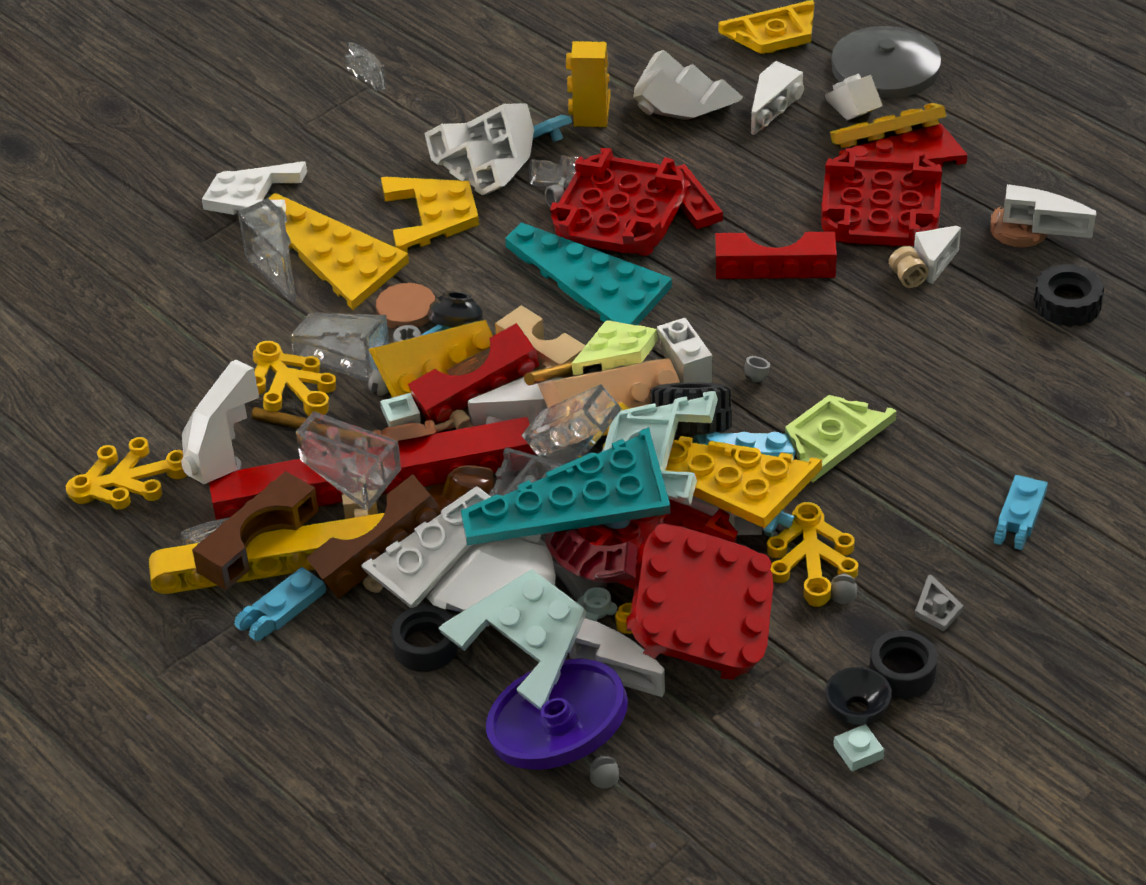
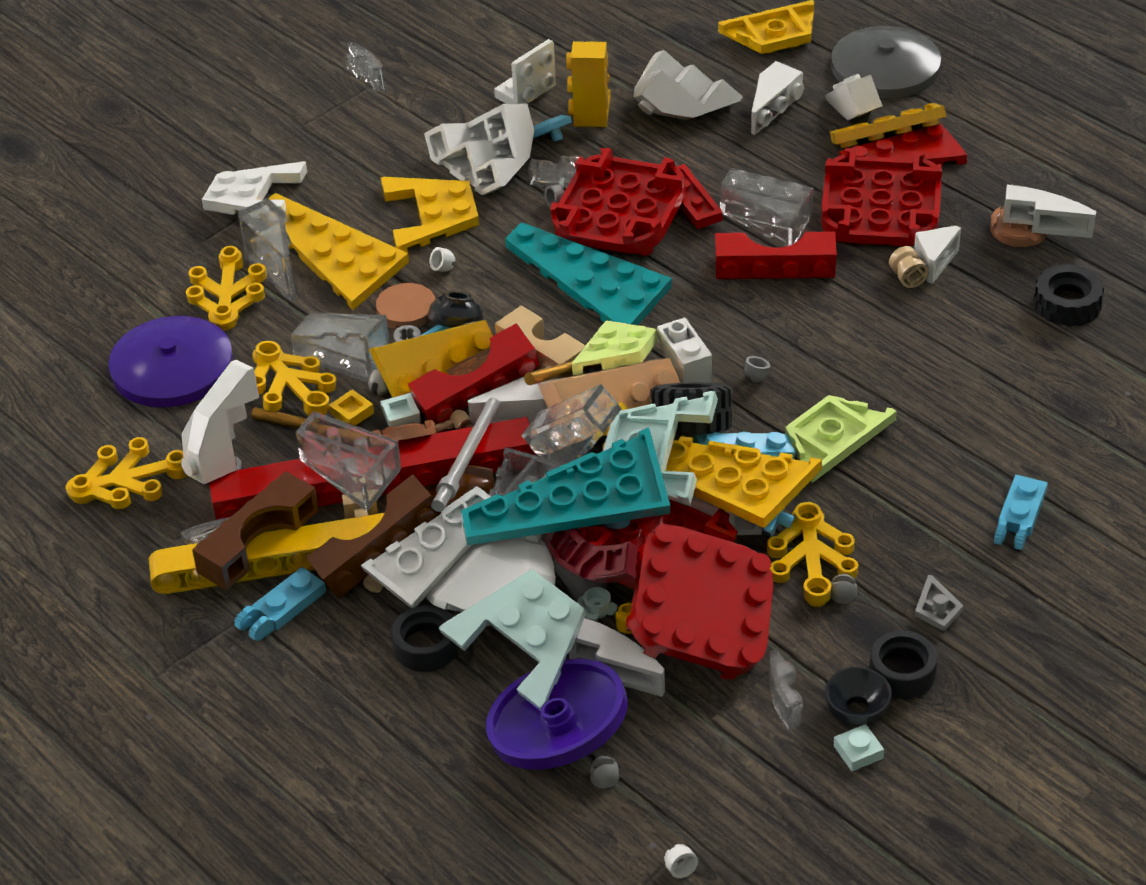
none -> dark purple dish [109,316,233,407]
none -> yellow plant [186,246,267,331]
none -> yellow plate [329,389,374,428]
none -> white hinge [430,247,455,272]
none -> light grey bar [431,398,500,512]
none -> white bracket [494,39,556,104]
none -> white hinge [664,844,698,878]
none -> clear wedge [720,168,813,246]
none -> clear slope [769,650,803,731]

